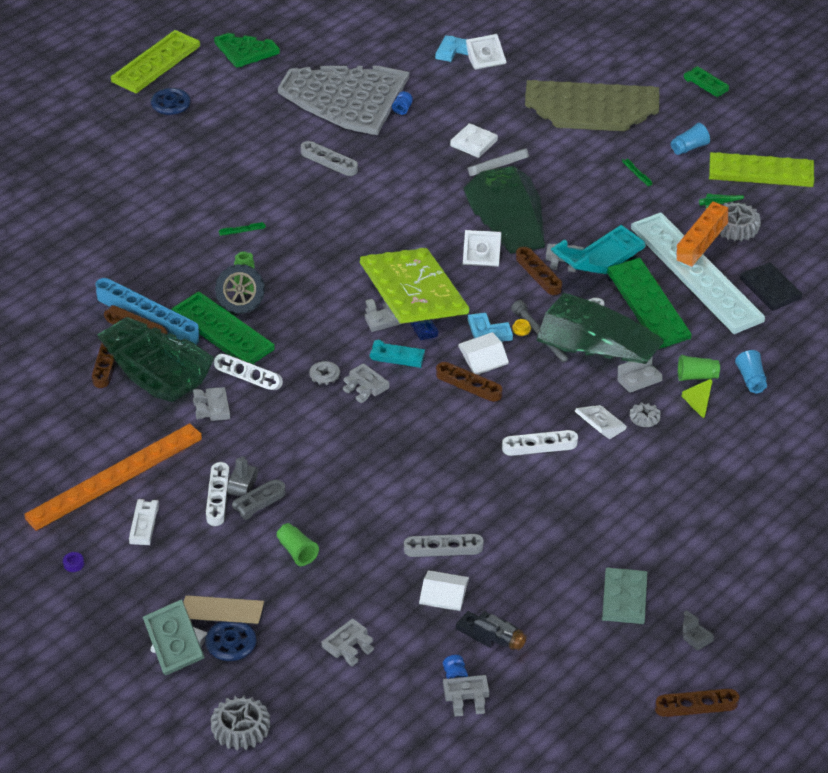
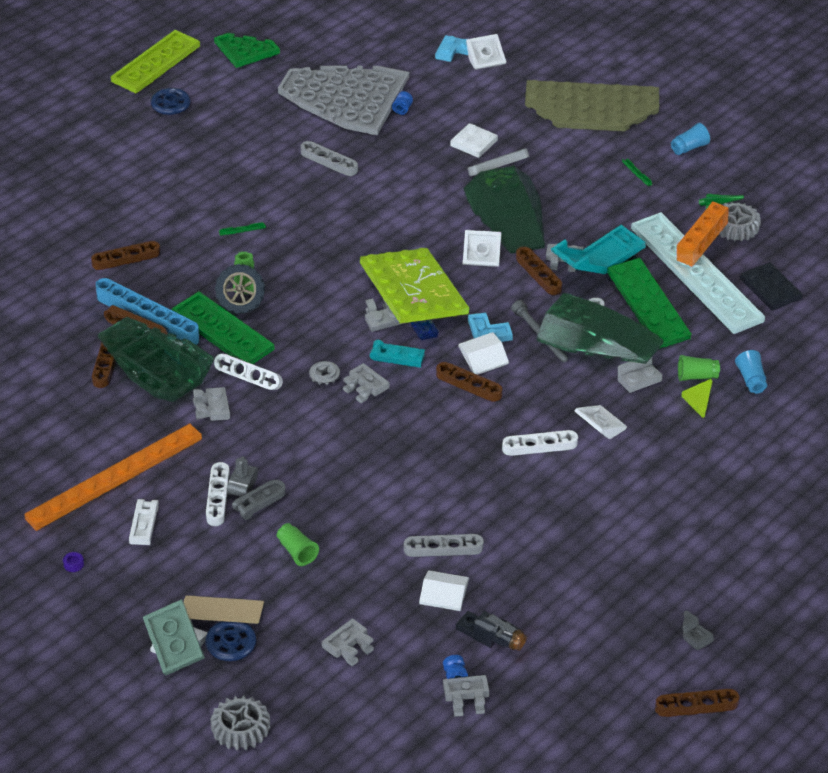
yellow plate [512,319,531,336] -> none
sand green plate [602,568,647,624] -> none
light grey gear [630,402,661,427] -> none
green plate [684,66,729,97] -> none
lime plate [709,152,814,187] -> none
none -> reddish brown beam [91,241,160,270]

